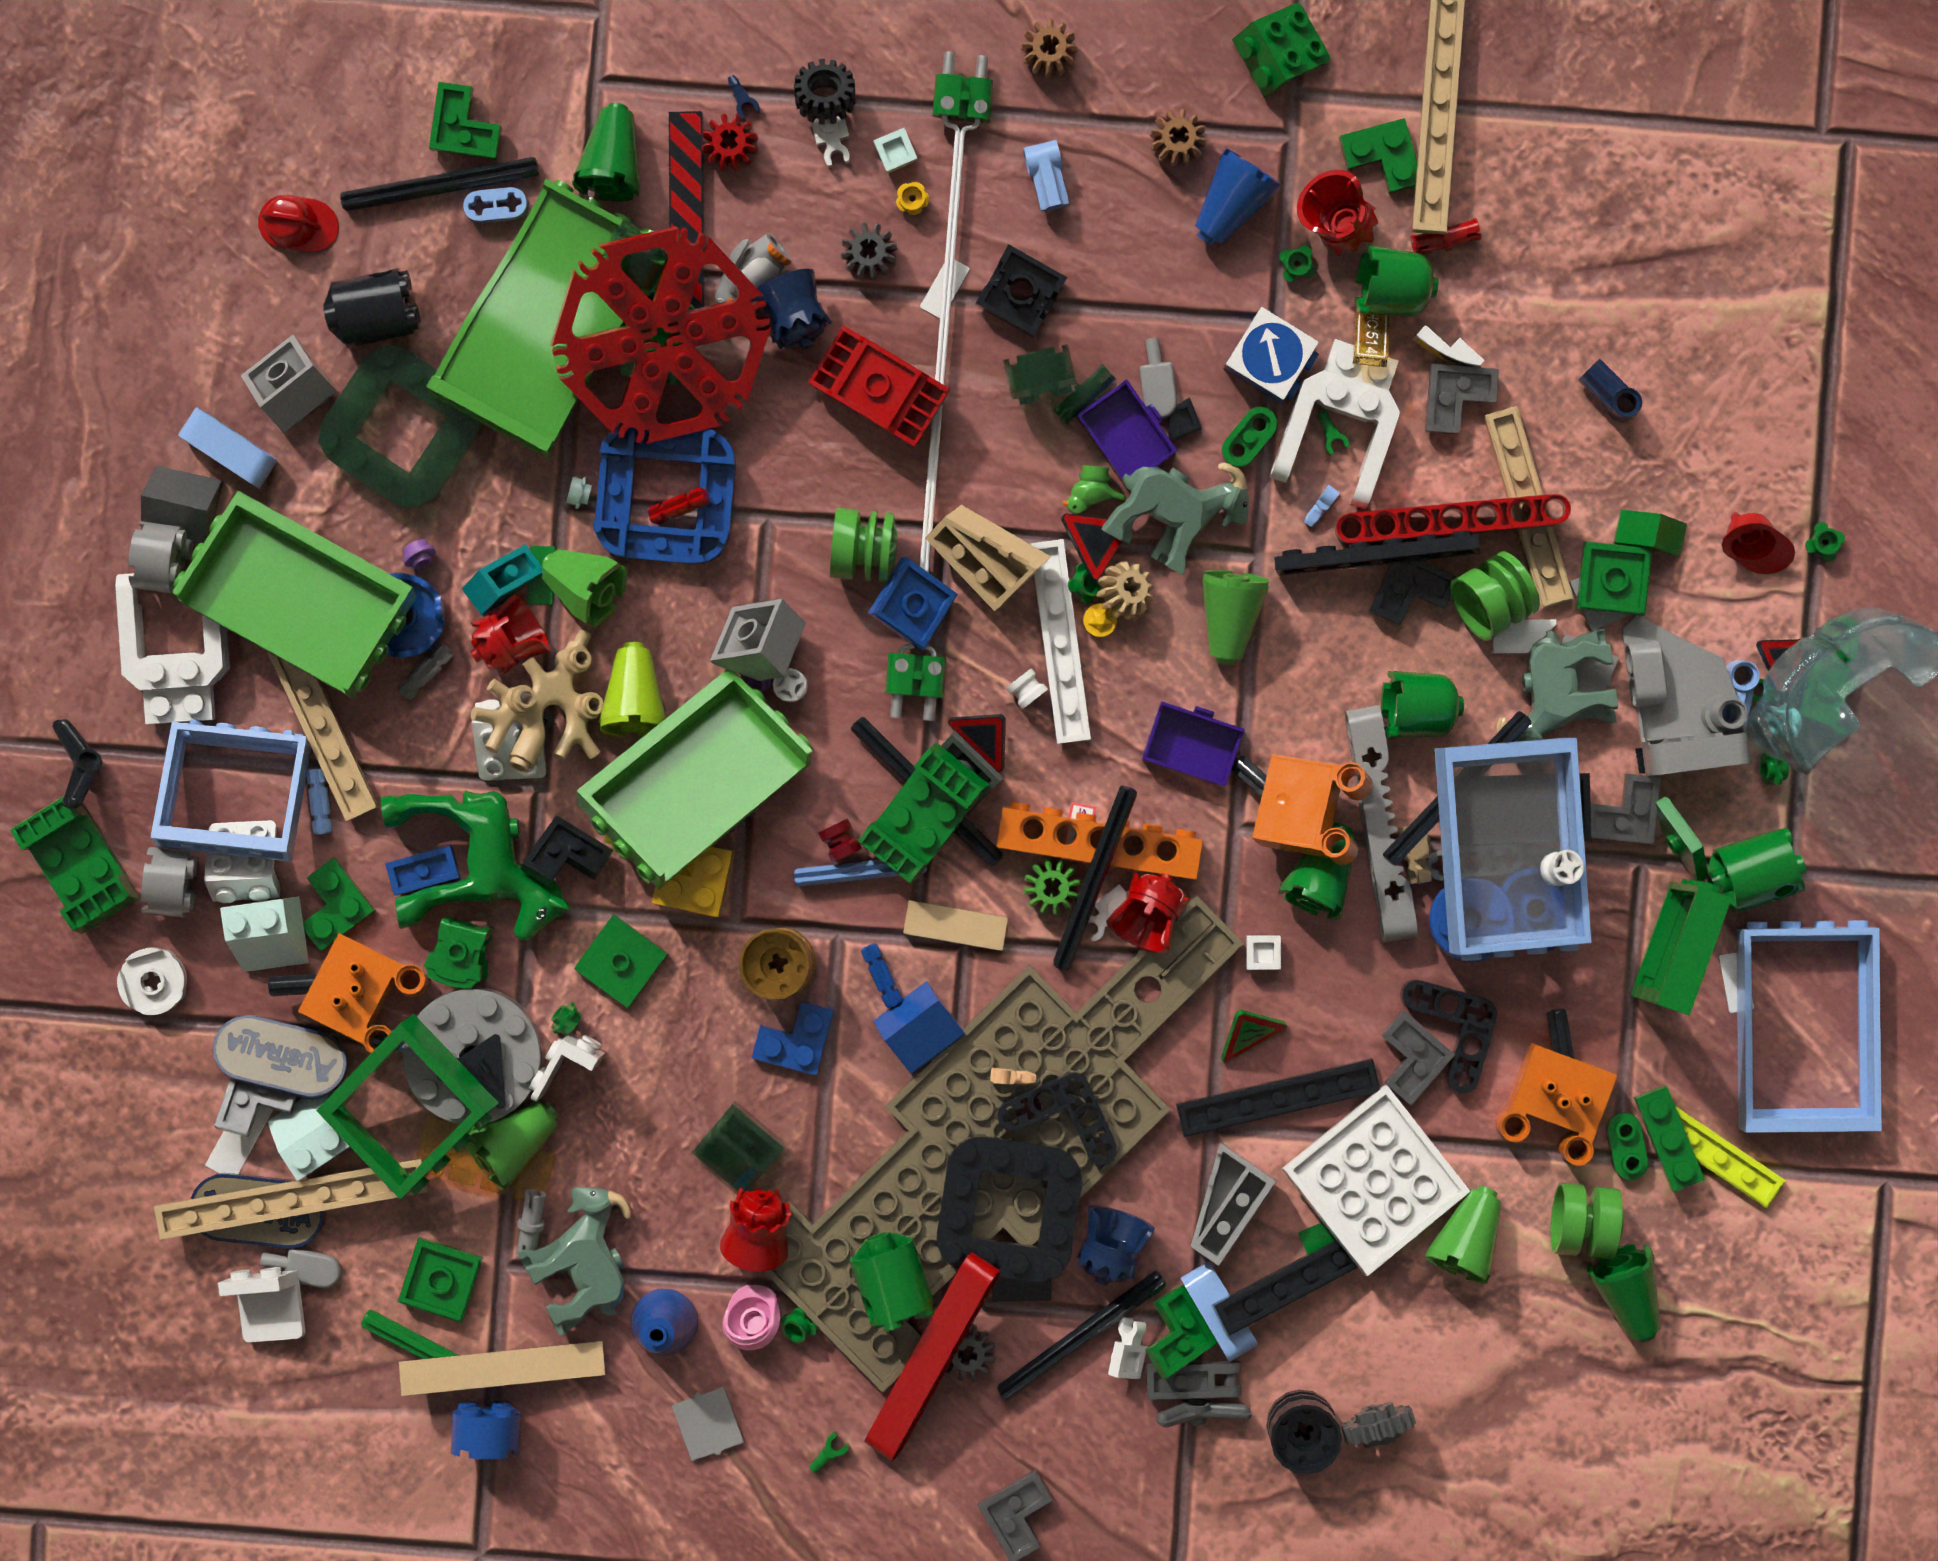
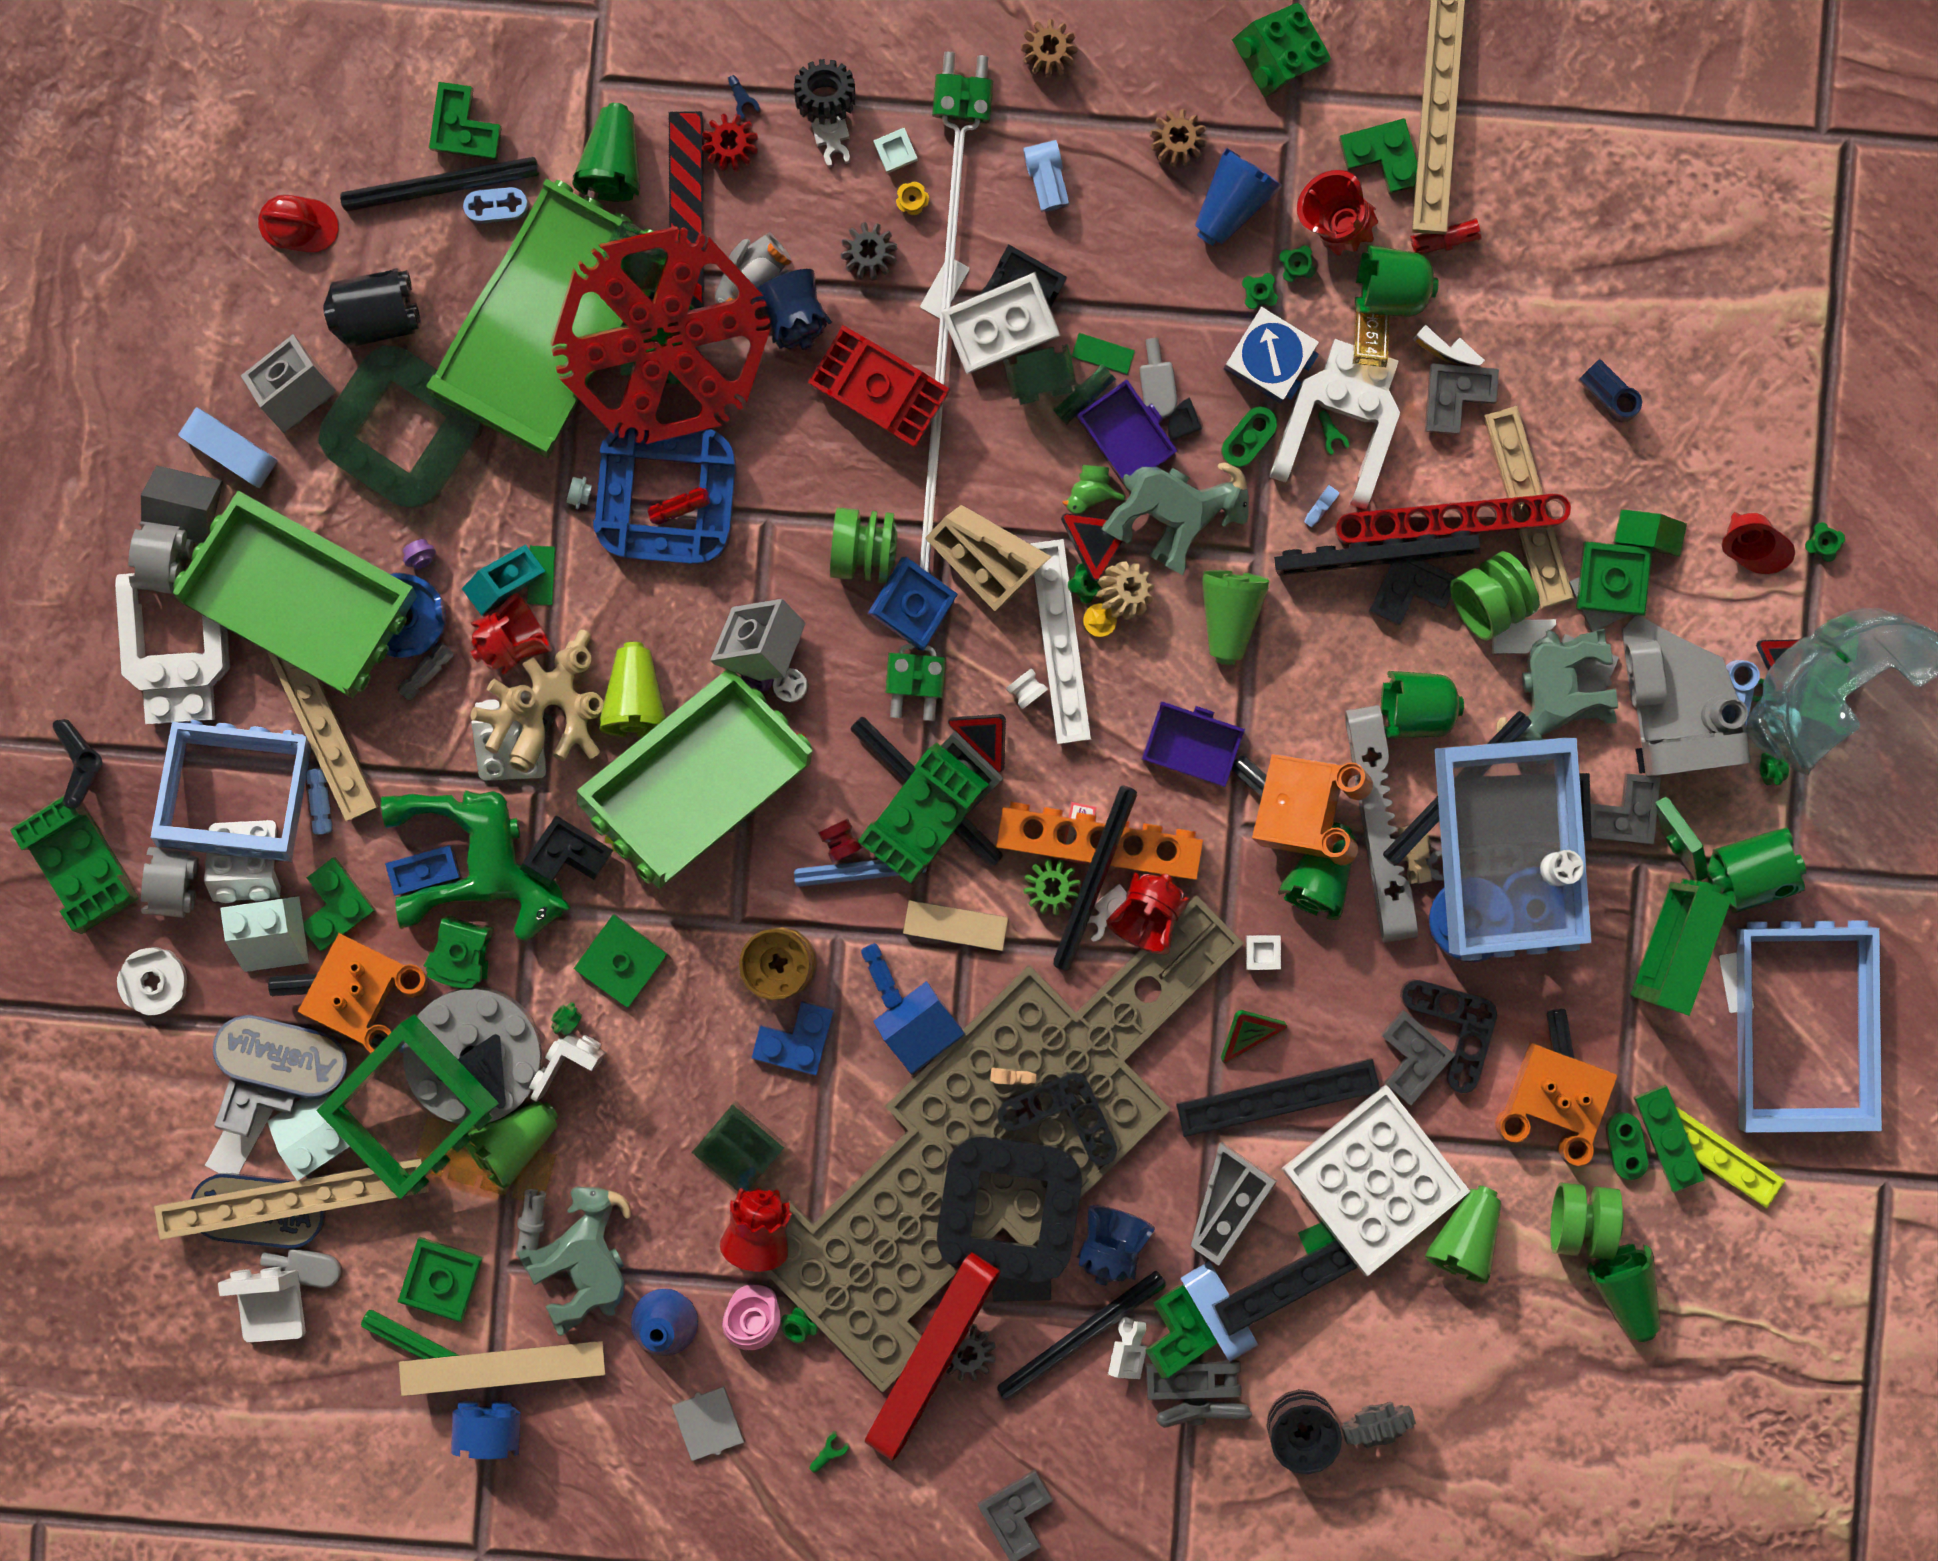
bright green cone [541,549,628,628] -> none
yellow slope [652,845,735,917] -> none
green cylinder [849,1232,934,1331] -> none
none -> white tile [941,272,1061,374]
none -> green sticker [1071,333,1135,374]
none -> green plate [1242,273,1278,309]

